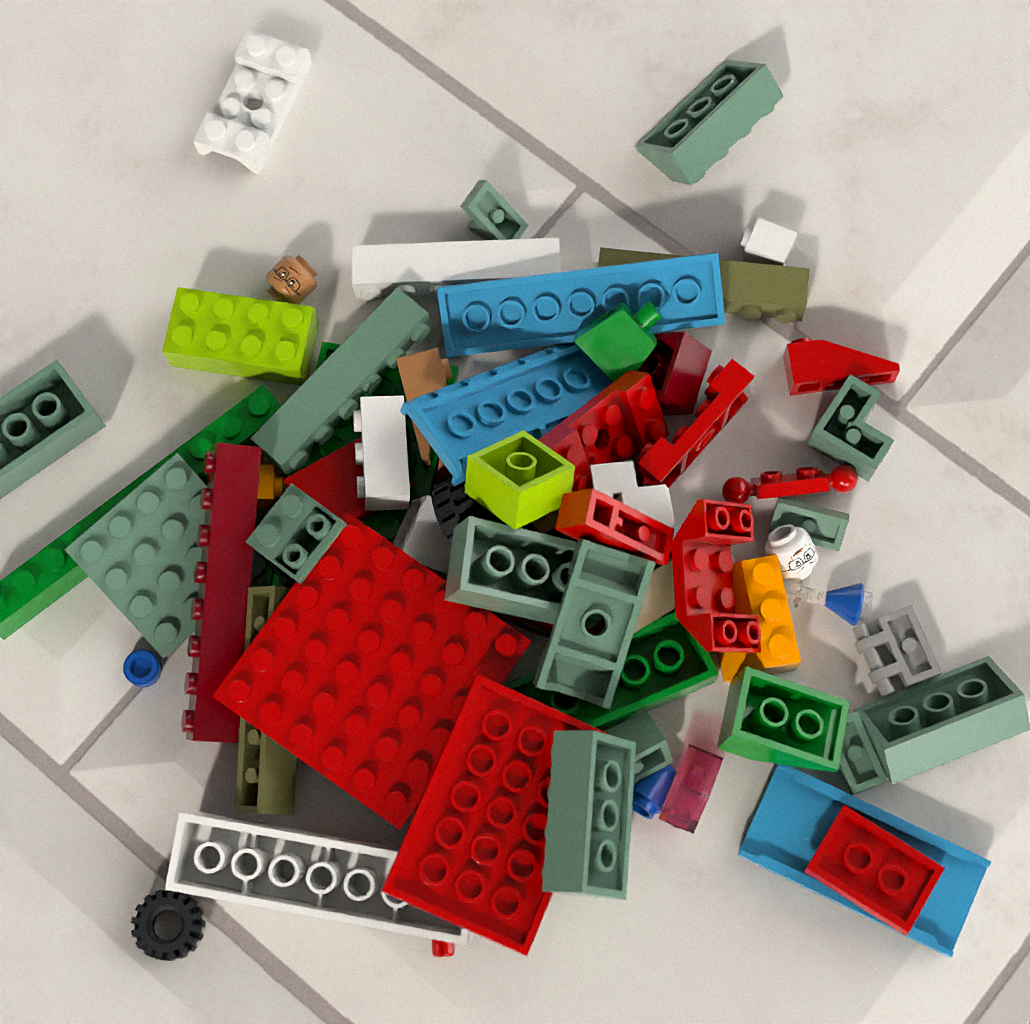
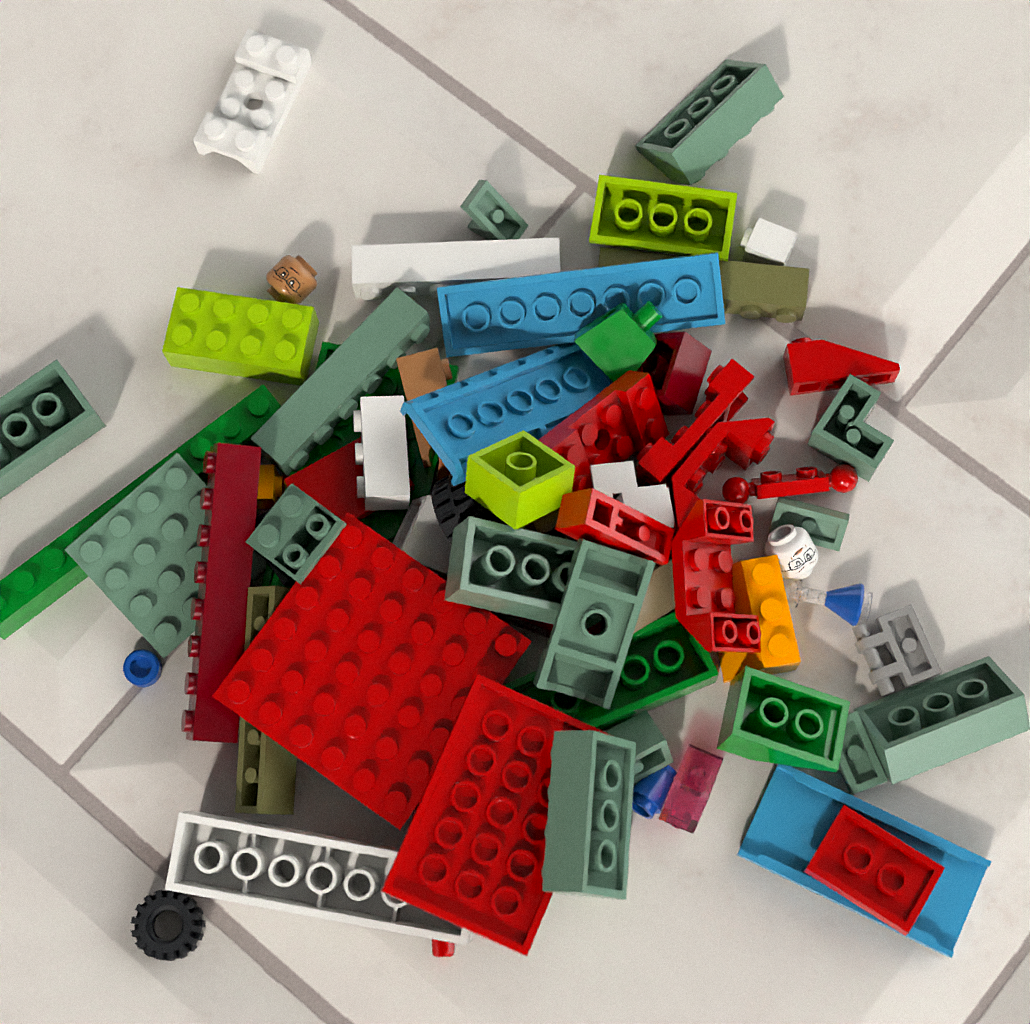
none -> lime slope [589,175,738,261]
none -> red slope [669,417,775,539]

